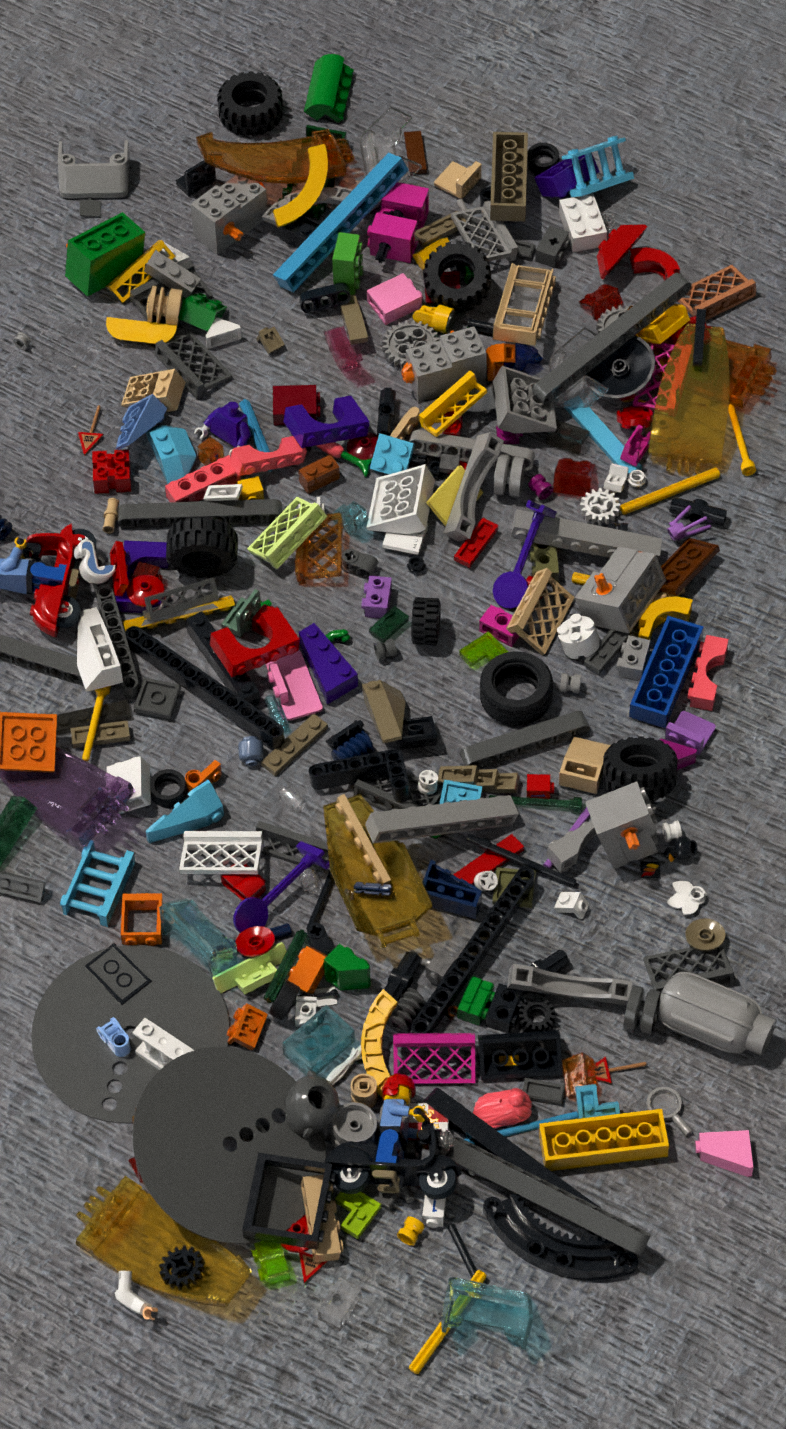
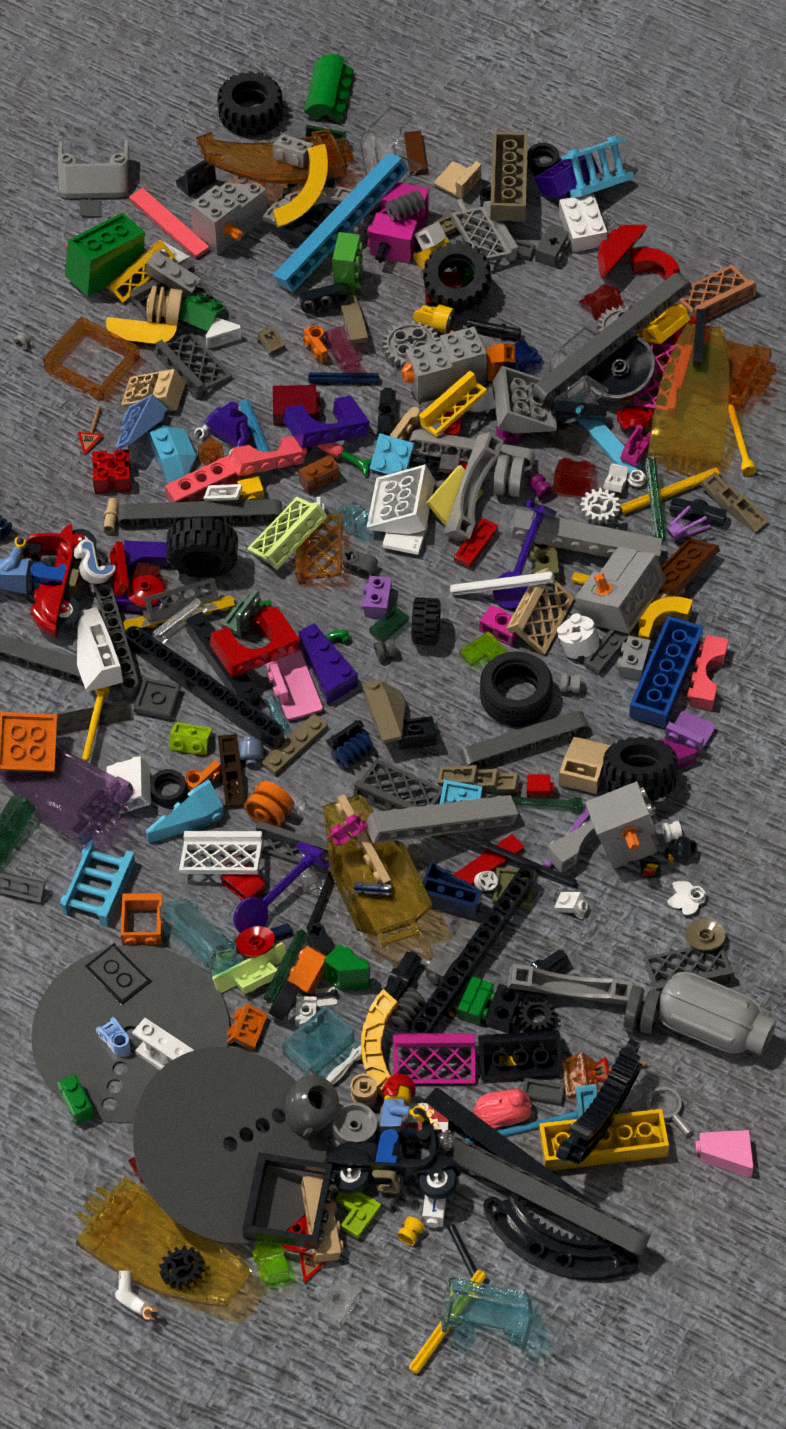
dark tan plate [70,720,130,748] -> none
black beam [309,749,411,802] -> none
dark red dish [347,432,378,460] -> none
bright pink brick [367,273,423,325] -> none
black plate [407,556,425,573] -> none
white wheel [418,770,438,795] -> none
tan window [493,263,556,346] -> none
none -> clear orange window [43,316,140,400]
none -> green brick [57,1074,94,1125]
none -> coral tile [129,188,210,259]
none -> clear tile [153,598,208,644]
none -> lime bracket [169,722,212,755]
none -> dark brown slope [218,734,245,807]
none -> orange wheel [244,781,294,827]
none -> light grey brick [273,134,314,168]
none -> orange plate [303,325,328,364]
none -> dark blue axle [308,372,379,383]
none -> dark pink hinge [326,813,367,846]
none -> dark grey piece [385,190,425,221]
none -> white brick [415,222,447,250]
none -> white axle [450,571,555,596]
none -> black piece [550,399,607,421]
none -> black gear [556,1039,643,1165]
none -> clear green axle [645,457,665,542]
none -> dark tan slope [700,472,769,533]

